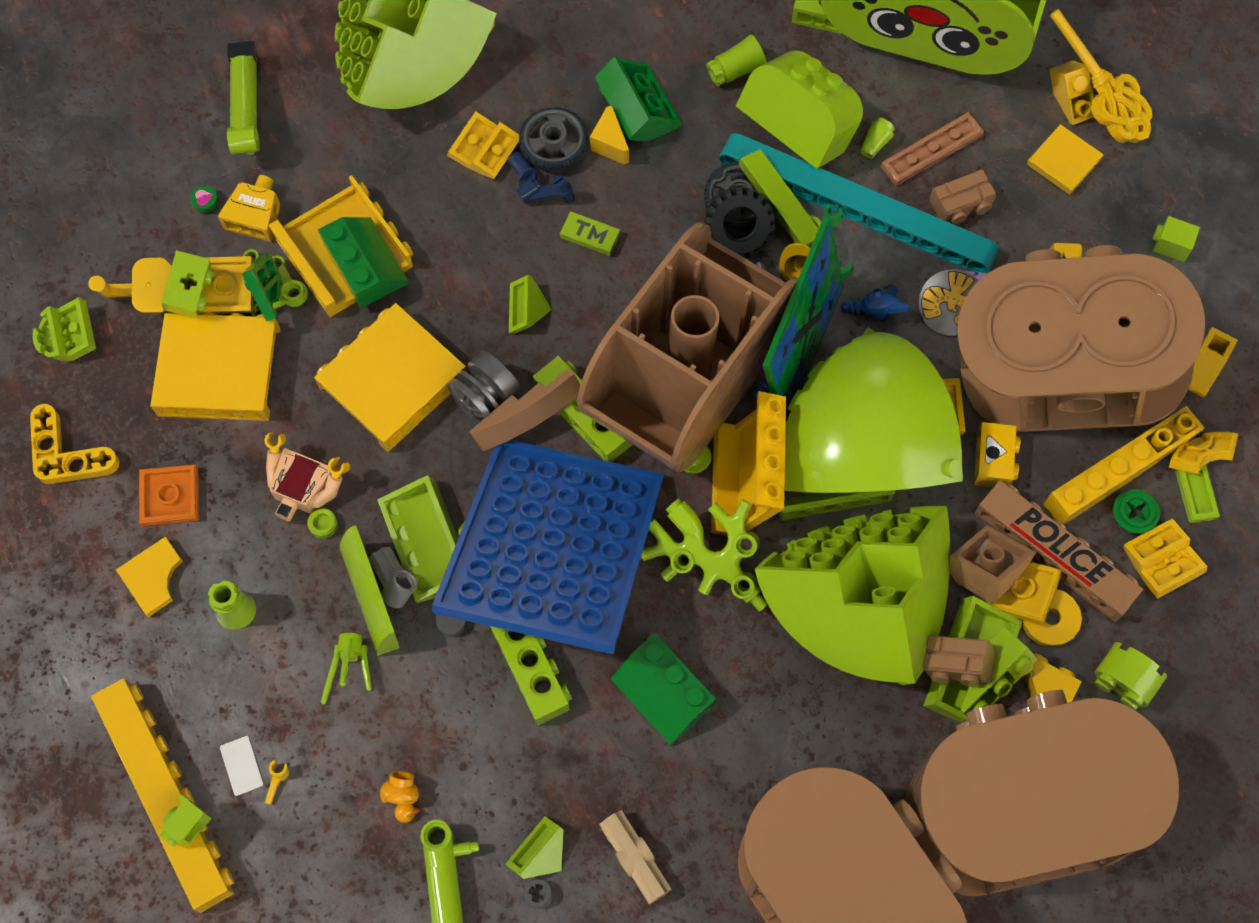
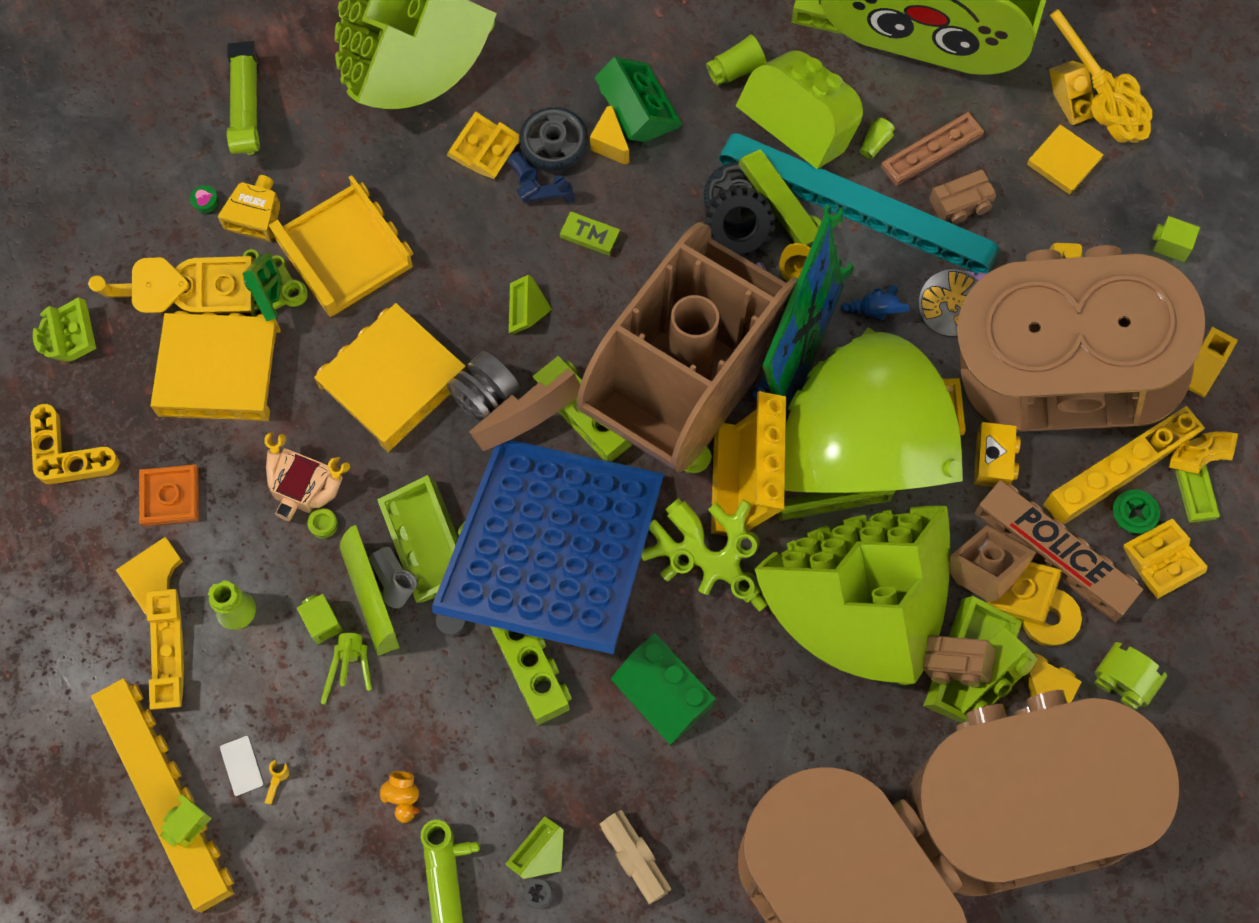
lime brick [162,250,214,319] -> none
green slope [318,217,409,309] -> none
none -> yellow slope [146,589,184,710]
none -> lime brick [297,594,343,645]

